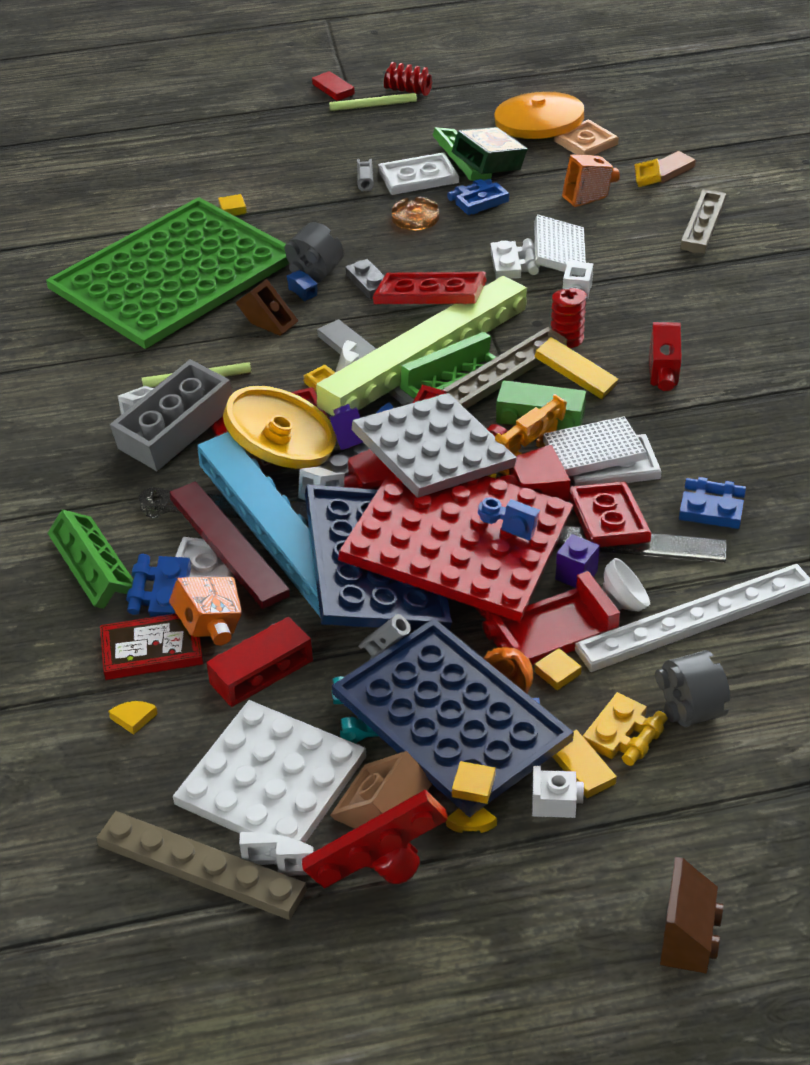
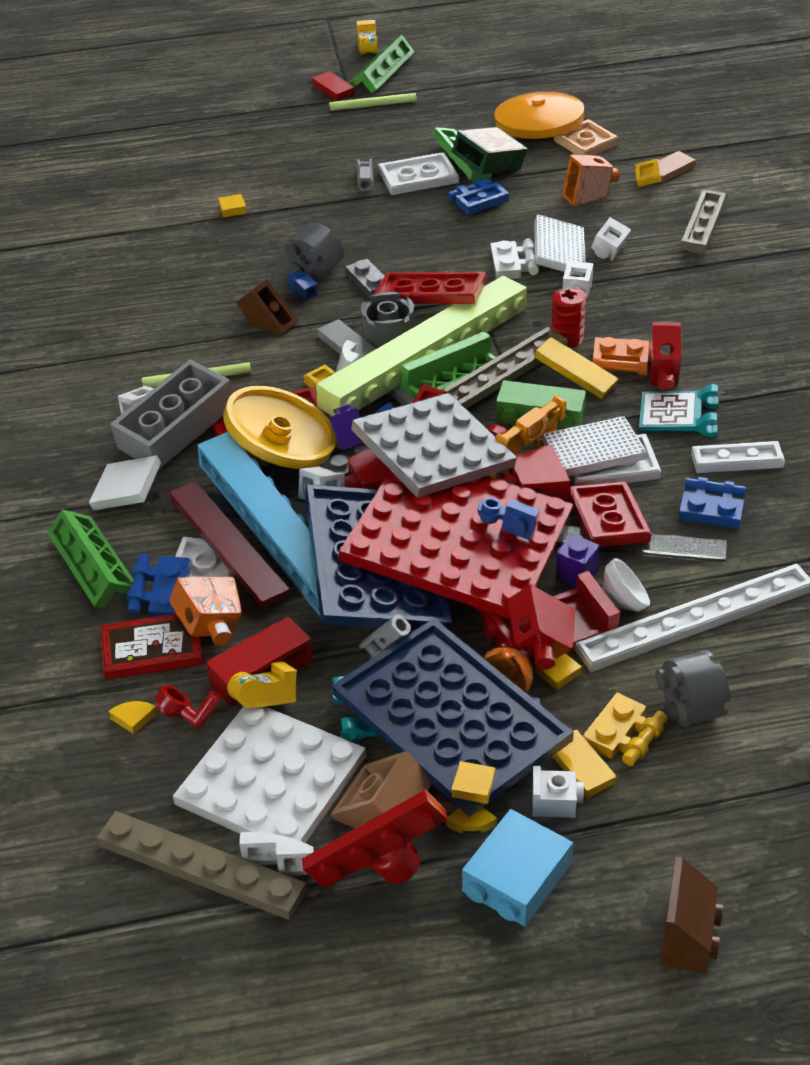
bright green plate [46,197,290,349] -> none
red piece [384,62,432,96] -> none
clear orange tile [392,197,439,230] -> none
none -> white tile [89,455,161,510]
none -> red plate [155,685,222,728]
none -> yellow leg [227,662,297,708]
none -> bright green fence [348,35,415,94]
none -> yellow leg [357,20,377,55]
none -> dark grey brick [361,292,415,349]
none -> medium azure brick [462,809,573,927]
none -> red torso [507,584,575,670]
none -> white brick [591,217,631,260]
none -> orange plate [592,337,649,376]
none -> flag [639,384,718,437]
none -> white tile [691,441,785,473]

